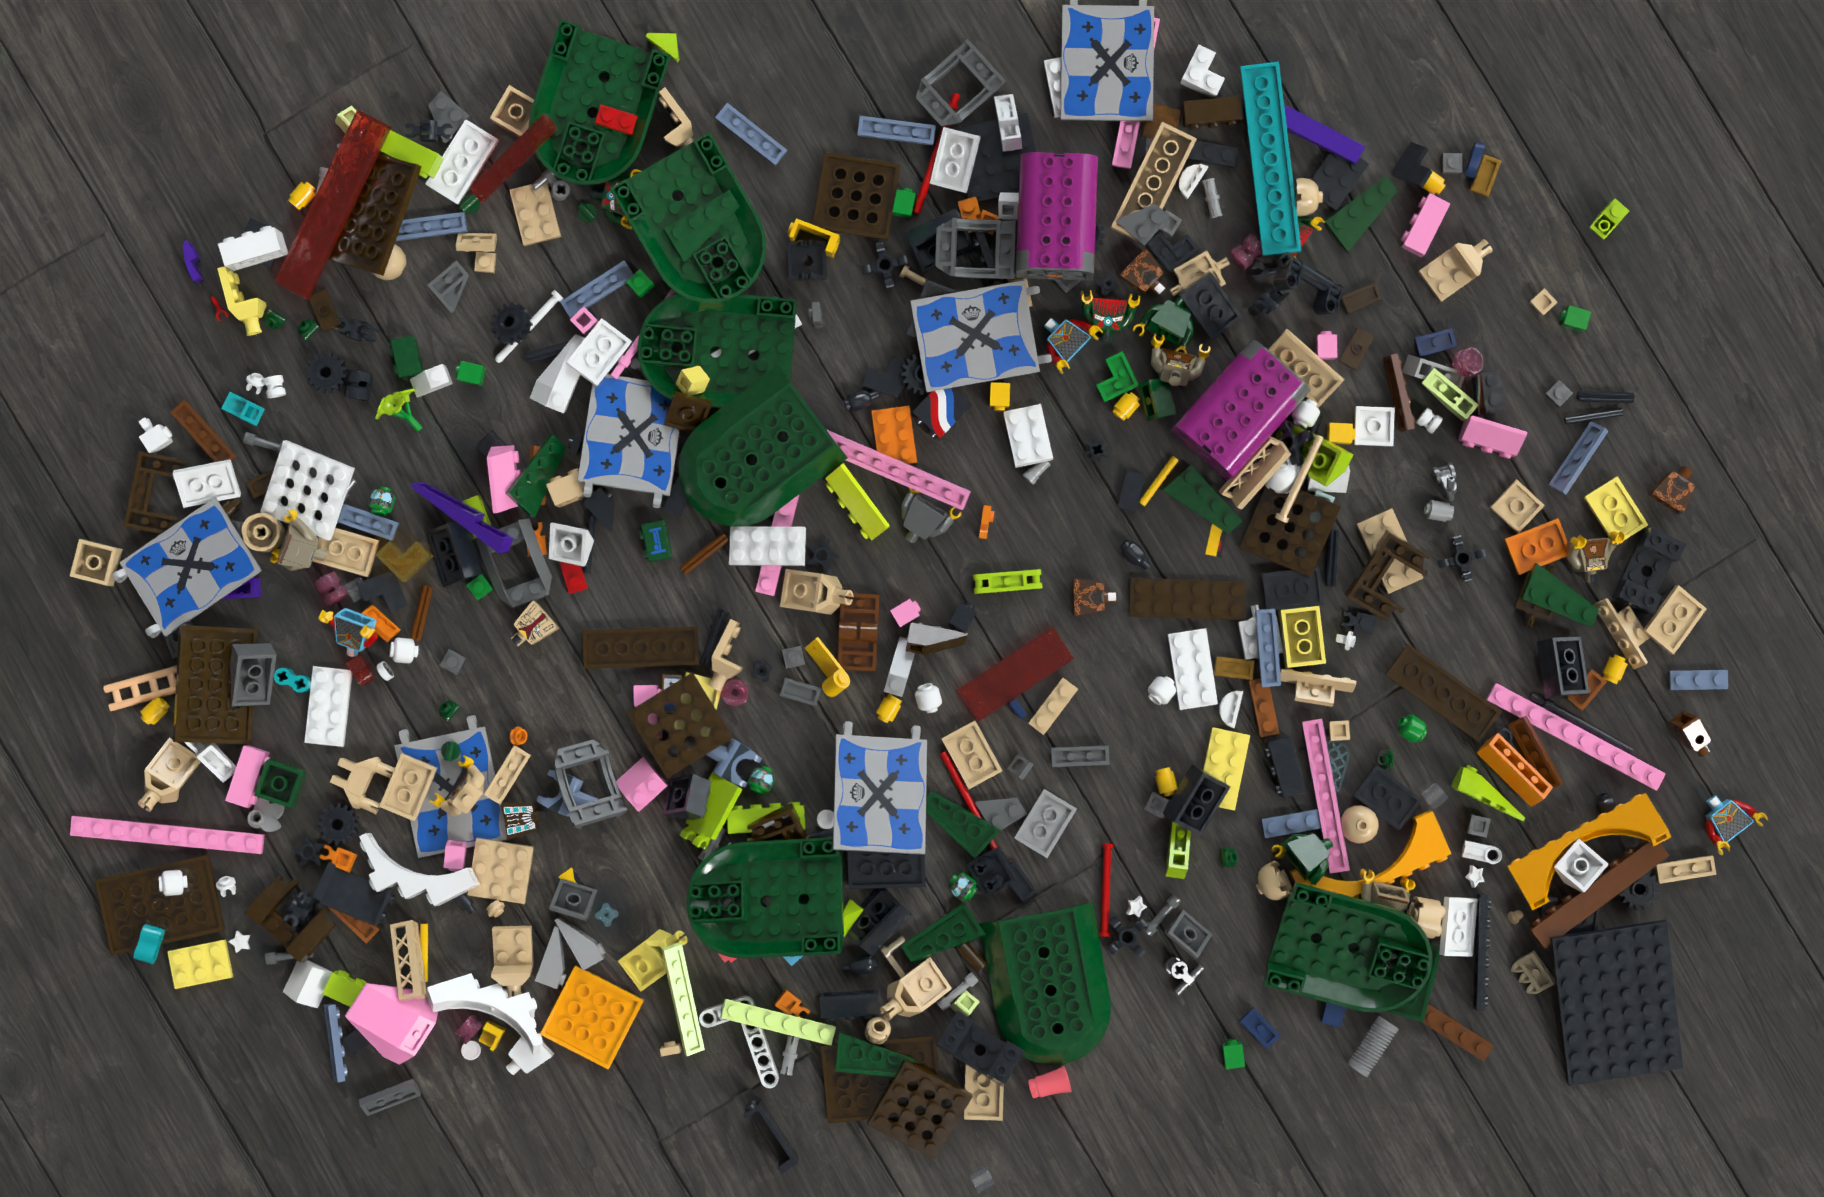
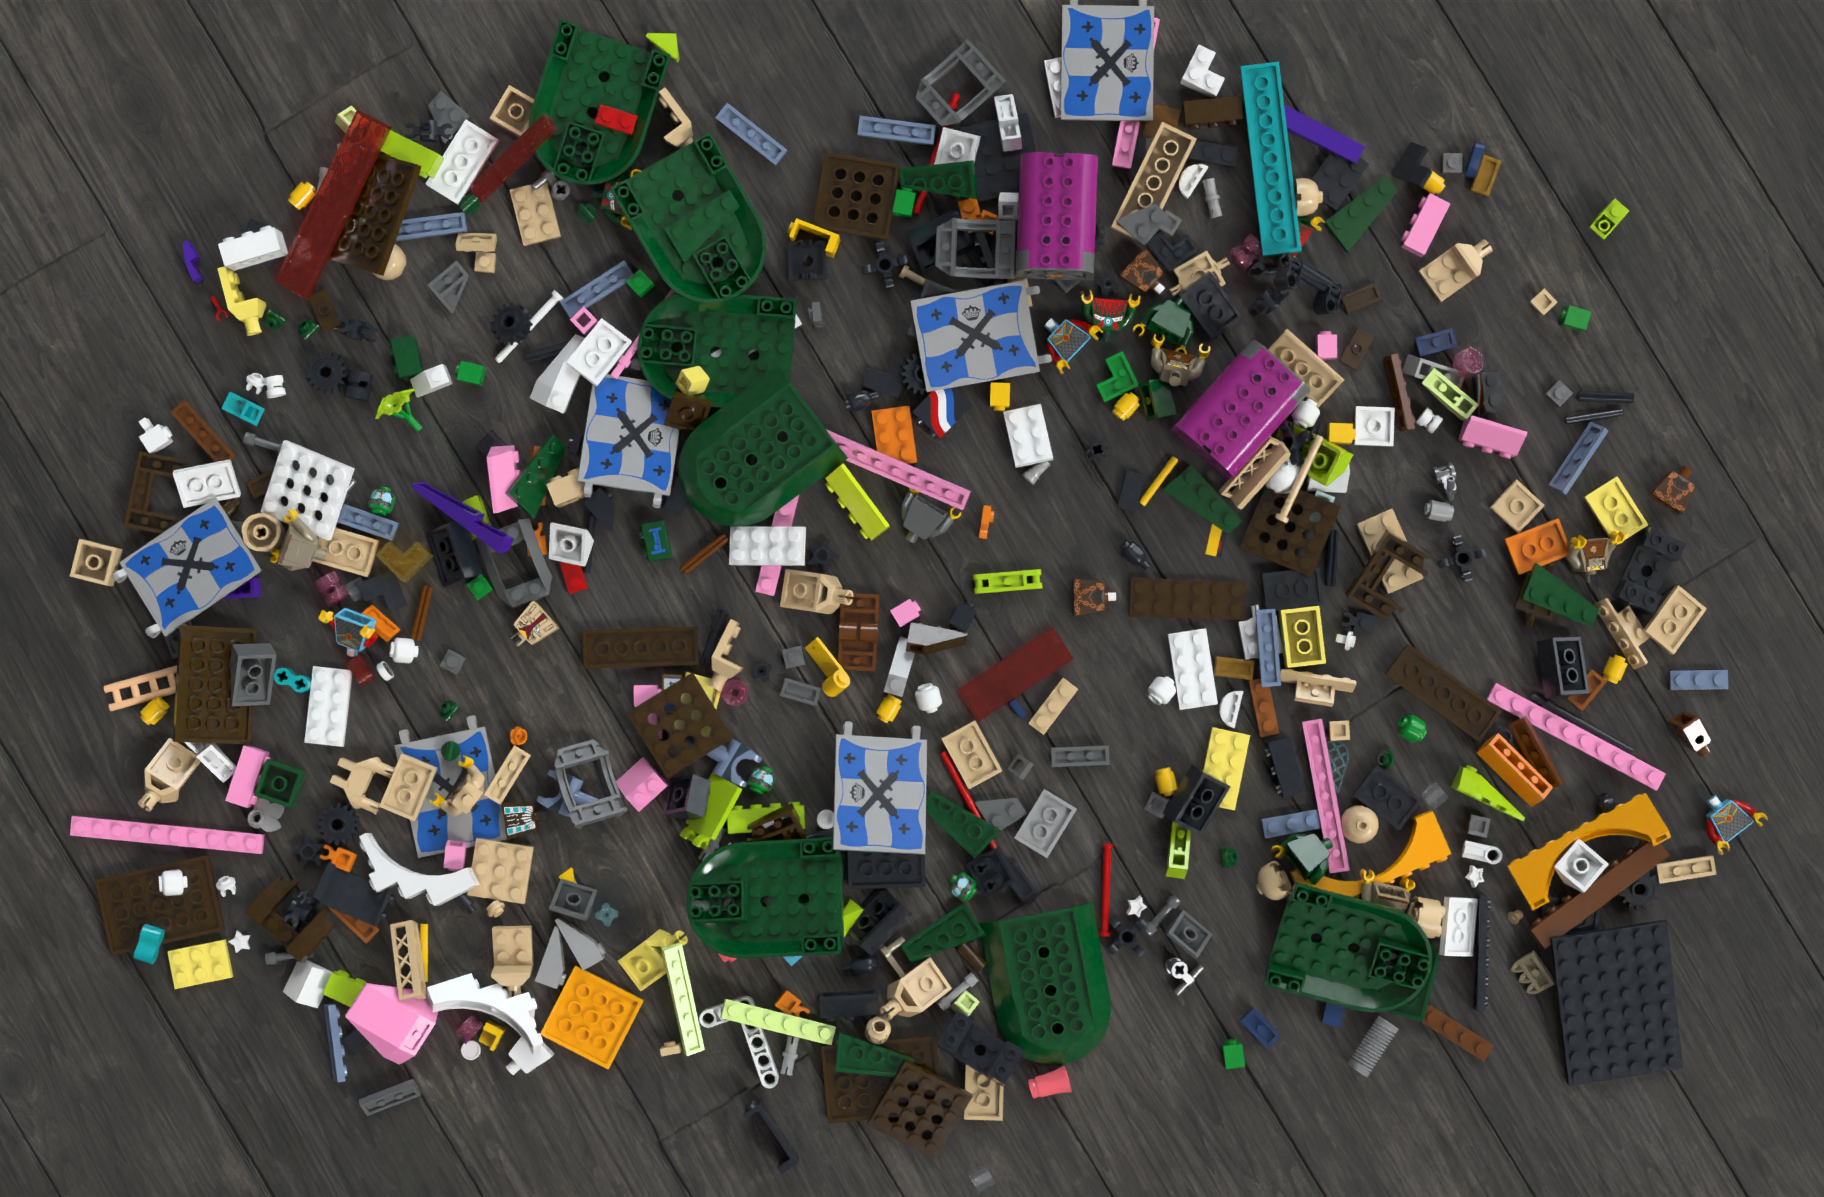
none -> dark green wing [899,160,978,199]

